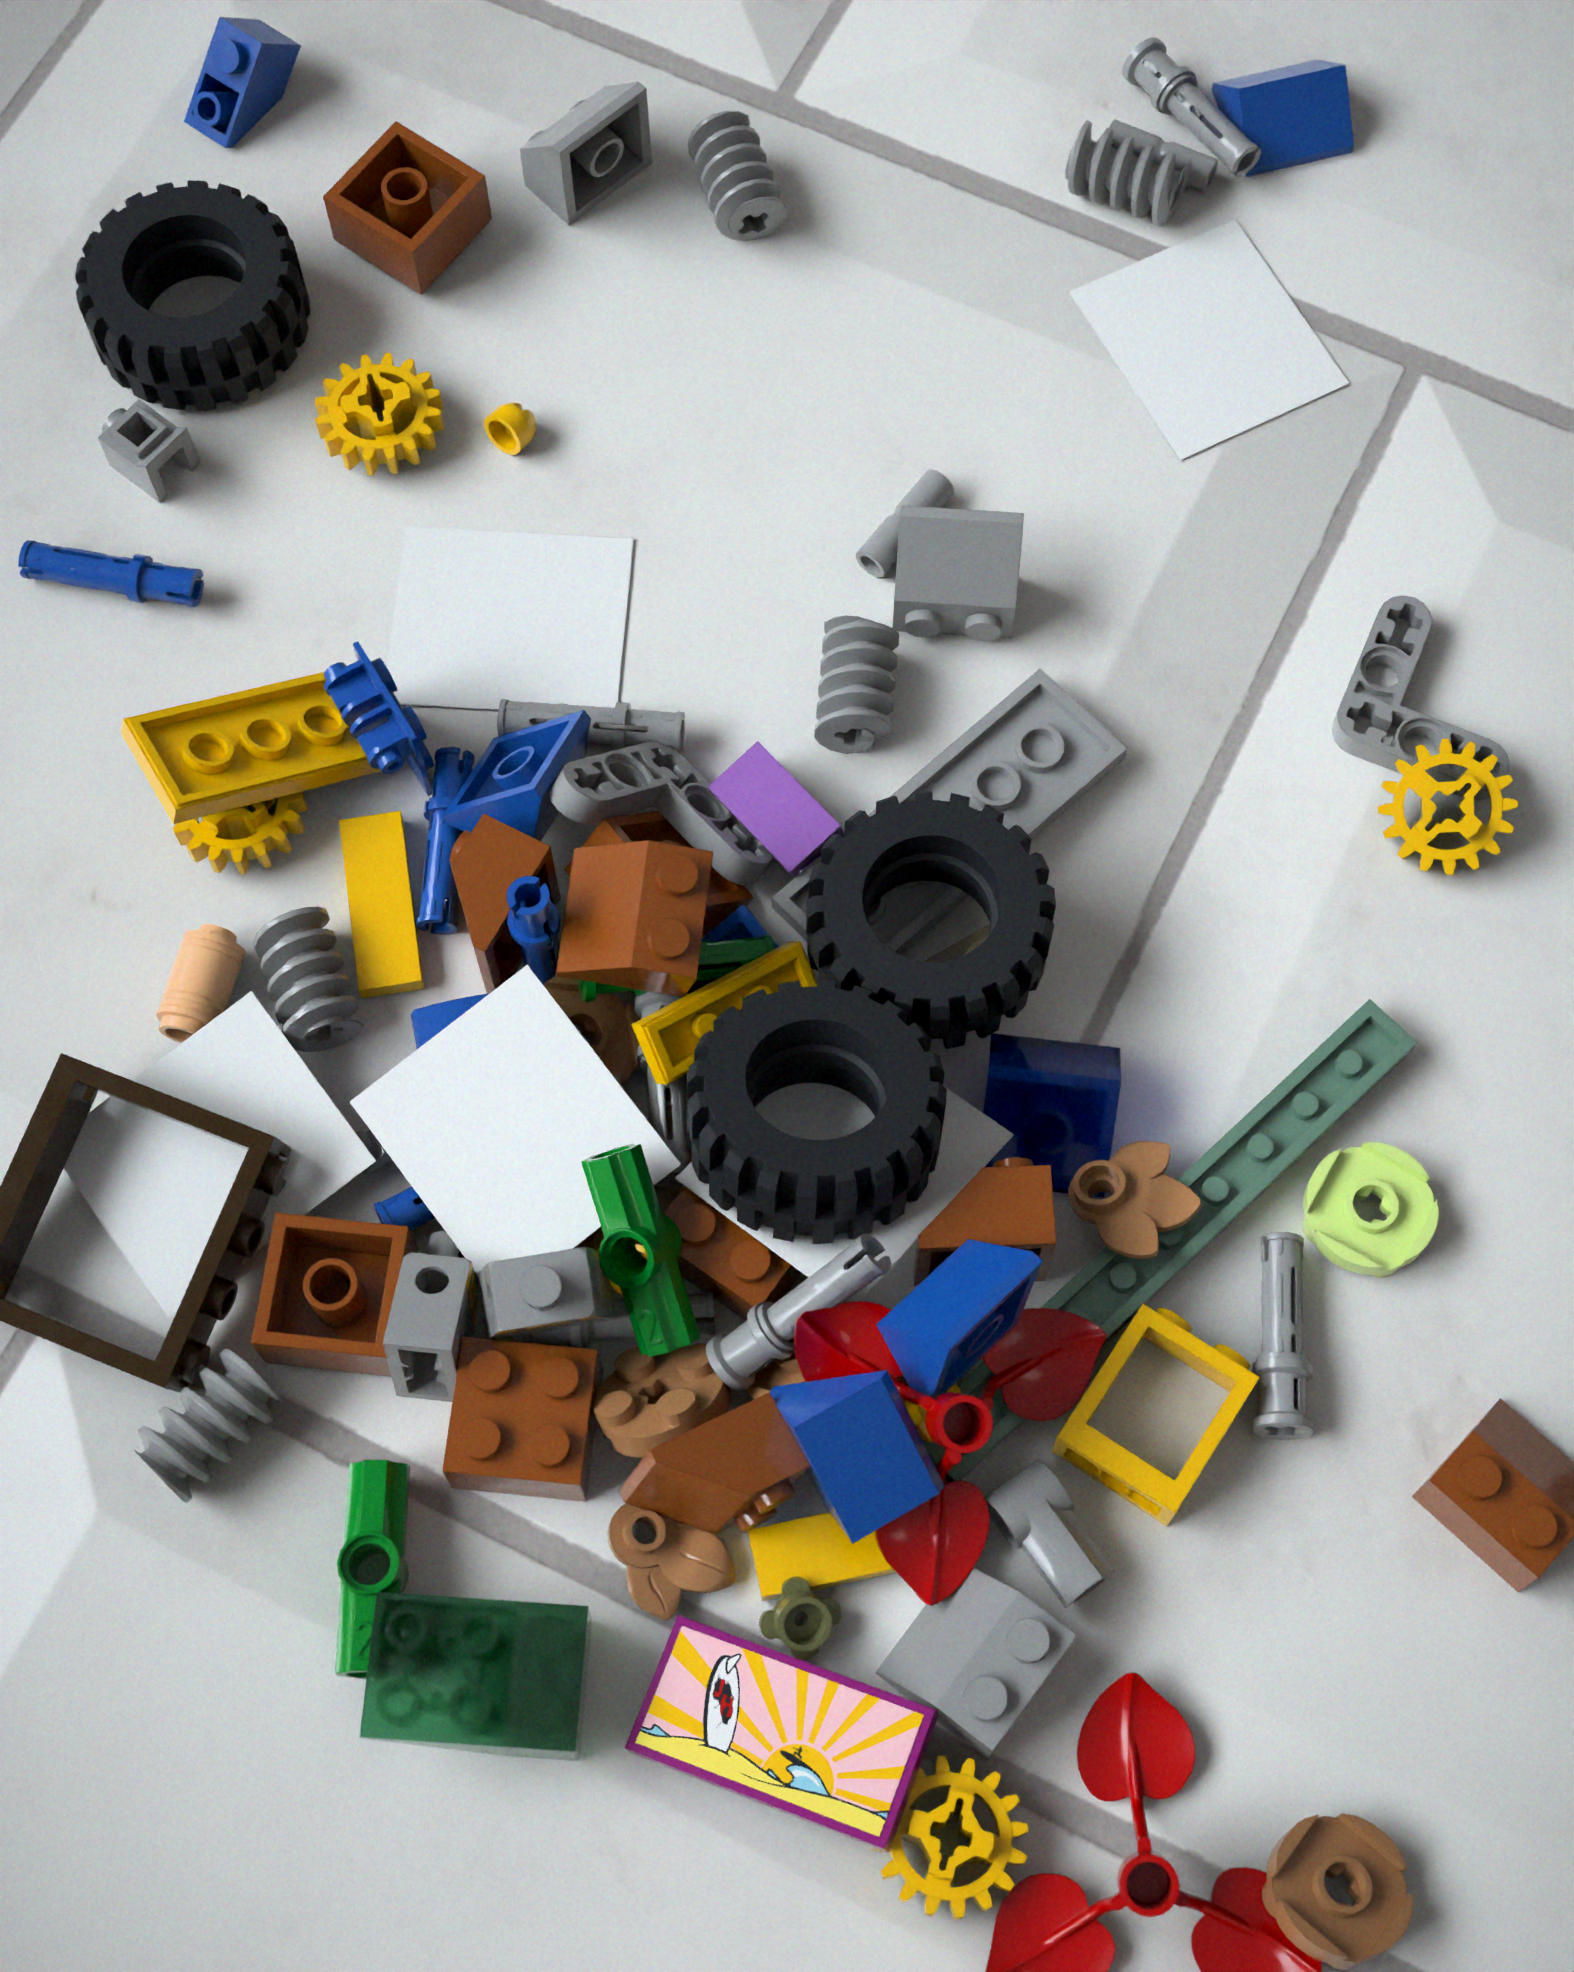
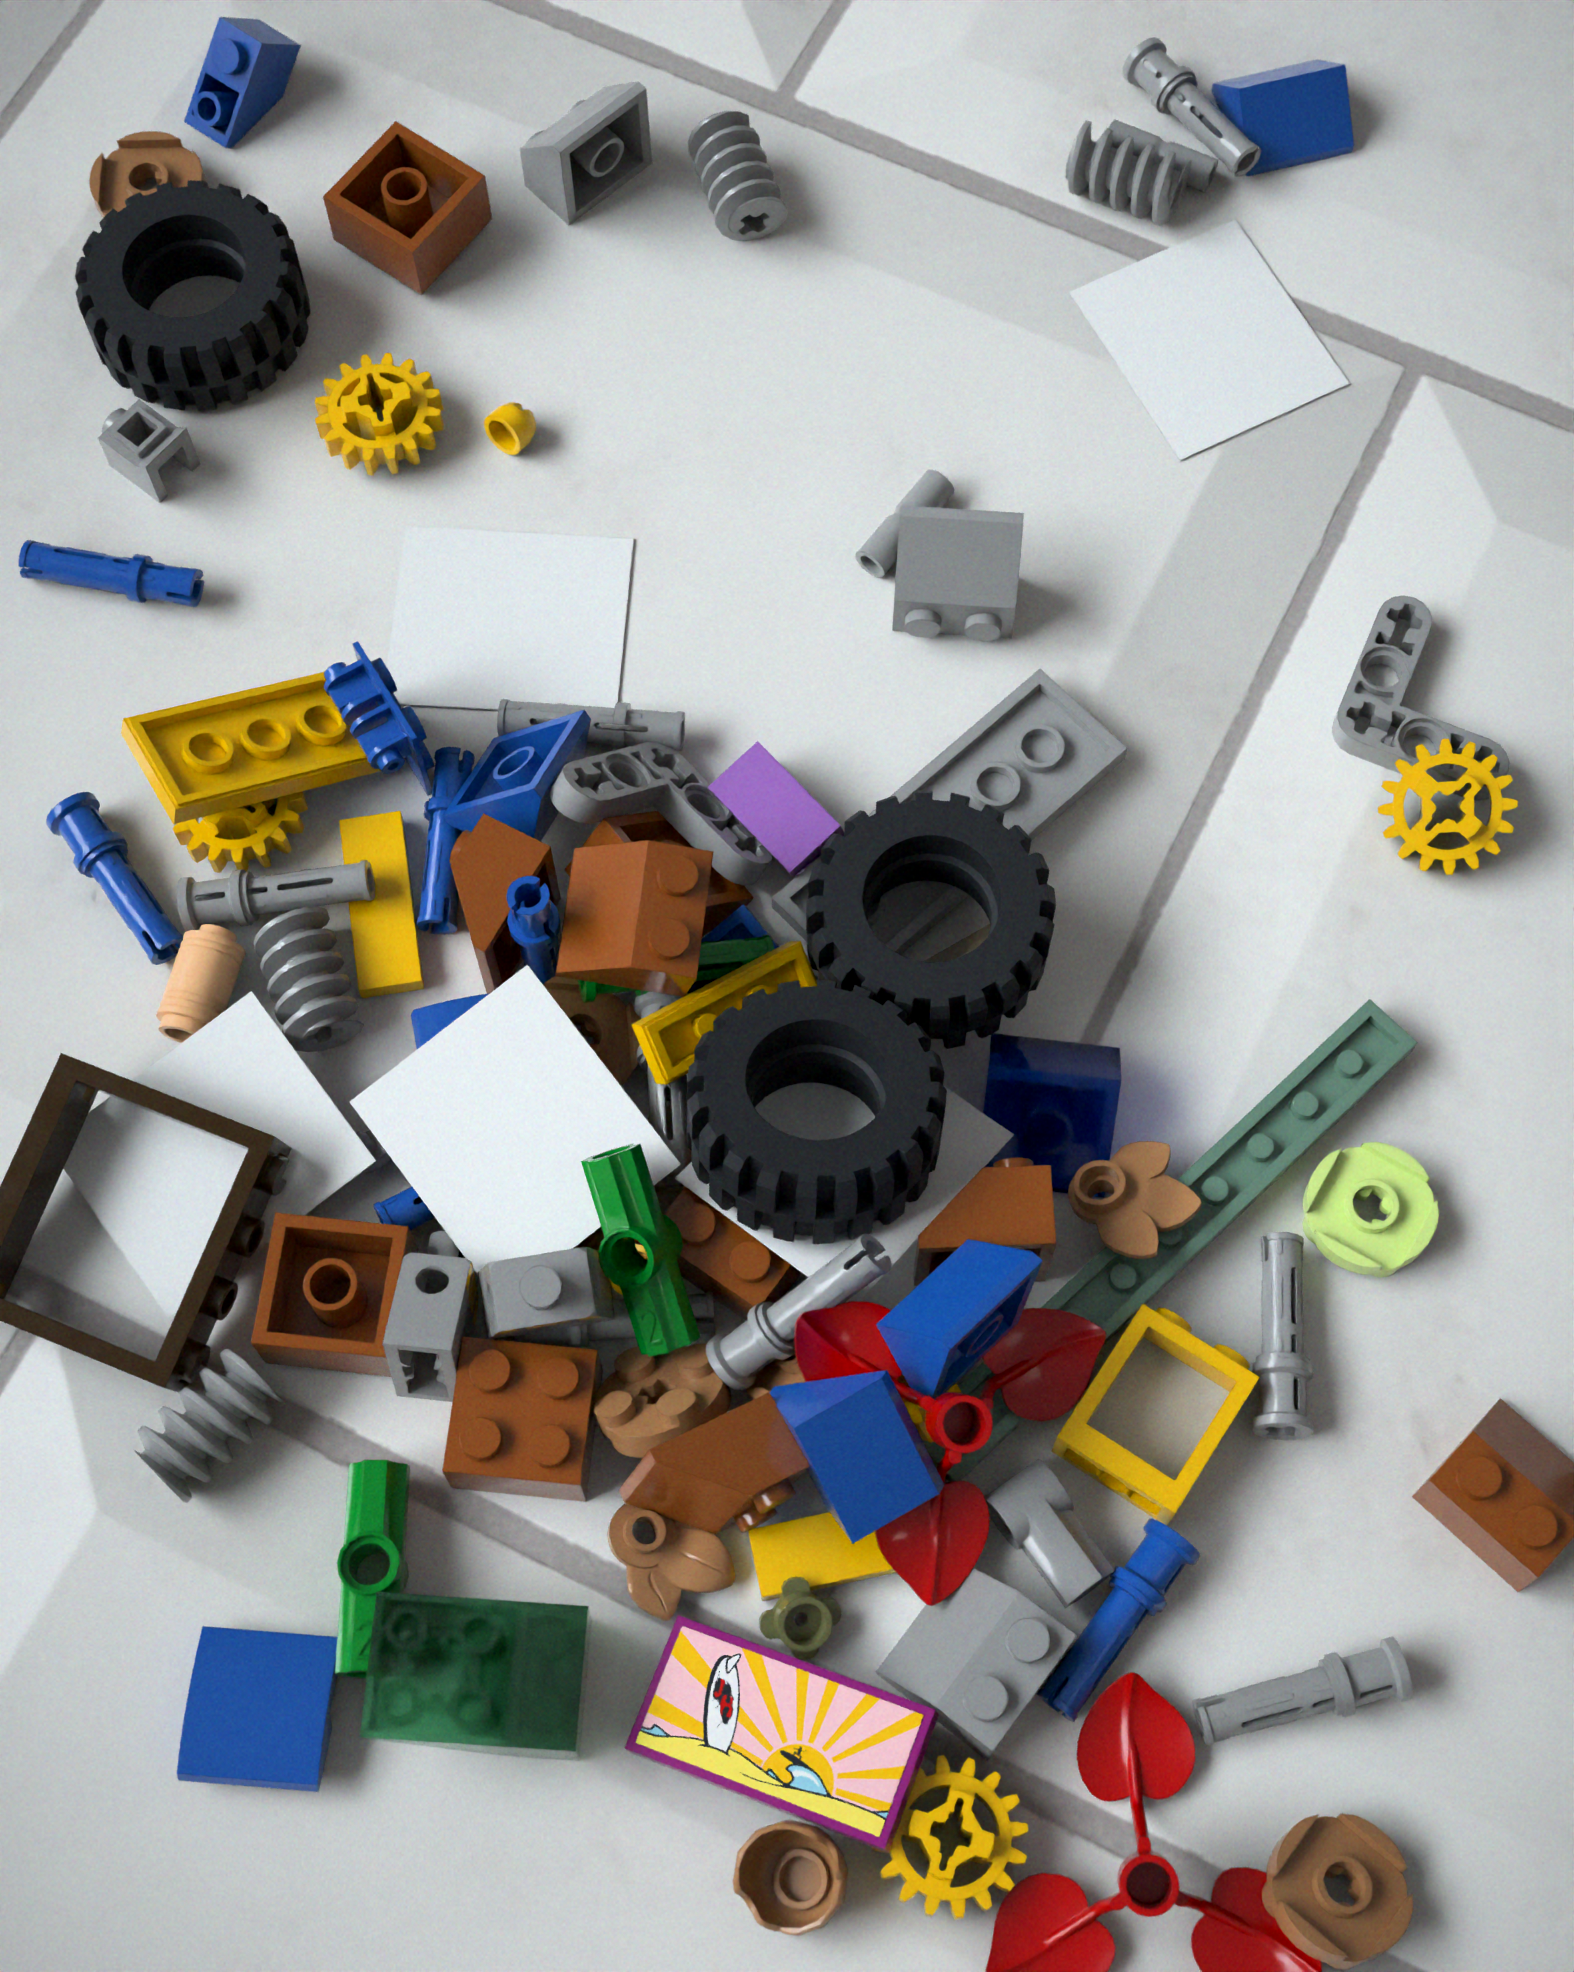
light grey piece [814,615,899,754] -> none
none -> blue pin [46,792,183,965]
none -> medium nougat plate [89,131,206,218]
none -> light grey pin [177,860,375,931]
none -> blue slope [177,1626,338,1792]
none -> medium nougat hair [733,1819,848,1936]
none -> blue pin [1037,1519,1200,1722]
none -> light grey pin [1193,1637,1413,1746]

